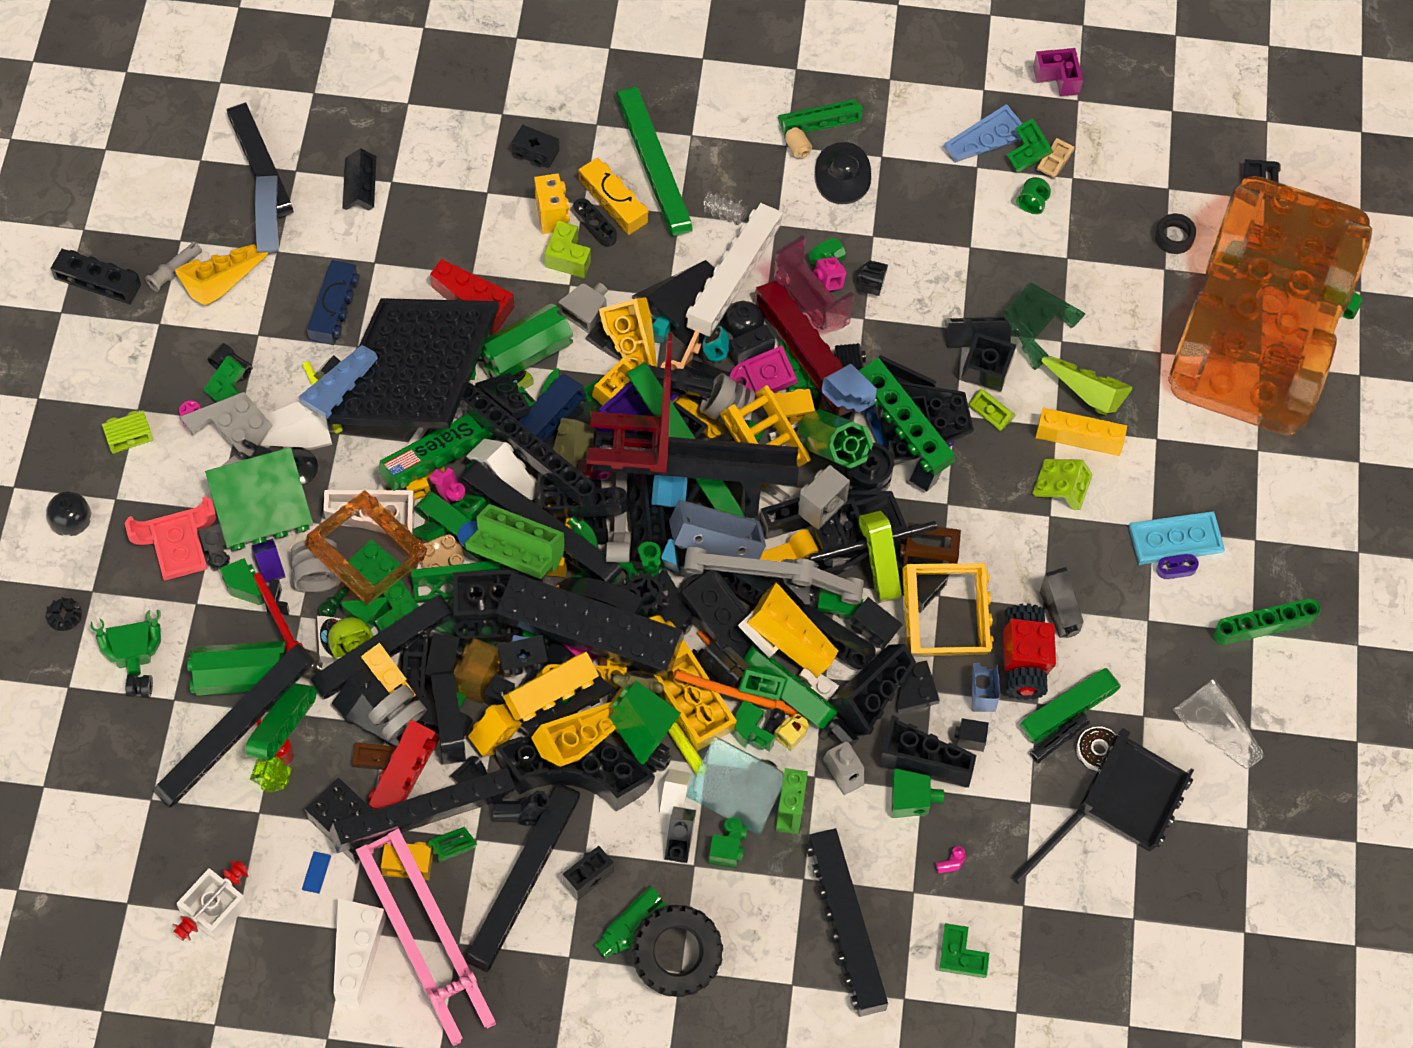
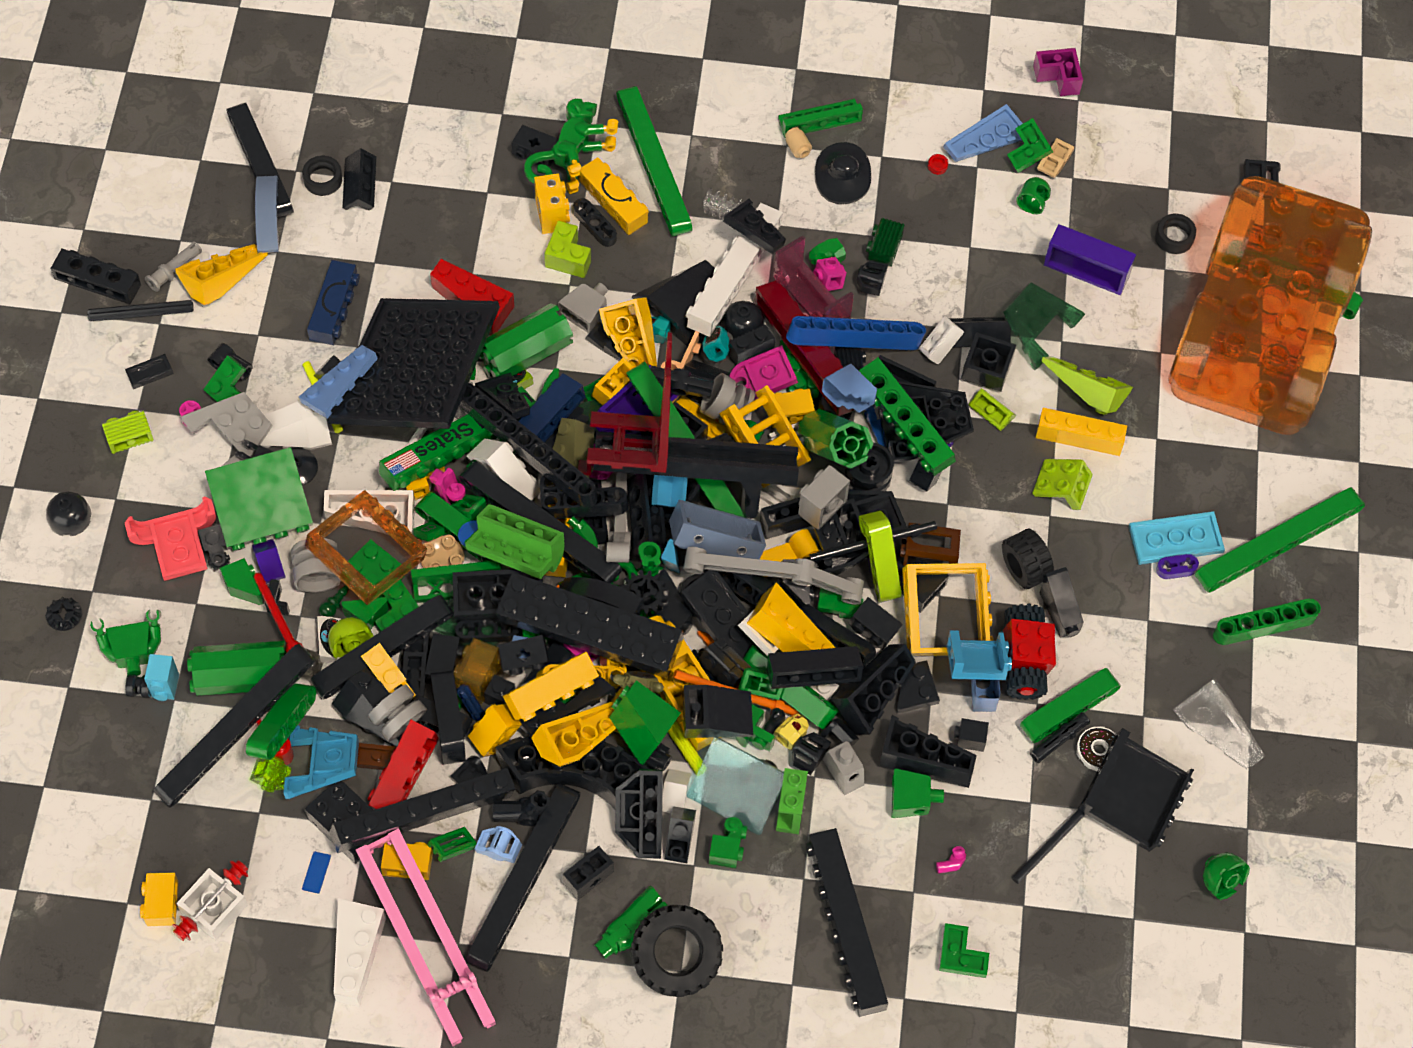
none -> black axle [88,300,194,321]
none -> black tile [125,354,174,390]
none -> yellow brick [140,873,178,926]
none -> medium azure brick [144,654,179,701]
none -> dark azure wing [284,725,359,799]
none -> black tyre [302,155,343,196]
none -> dark blue axle [456,684,485,721]
none -> light blue piece [475,826,522,863]
none -> green animal [524,98,618,194]
none -> black wedge [615,769,663,859]
none -> black slope [682,685,753,738]
none -> black wing [723,198,786,254]
none -> black brick [767,646,863,689]
none -> blue beam [786,316,926,350]
none -> black piece [792,732,831,776]
none -> dark green brick [866,218,905,267]
none -> white slope [919,316,964,364]
none -> red tile [928,154,948,175]
none -> dark azure panel [947,630,1012,680]
none -> black tyre [1002,528,1054,589]
none -> dark purple piece [1044,224,1136,296]
none -> green beam [1195,487,1365,593]
none -> green cylinder [1203,852,1250,900]

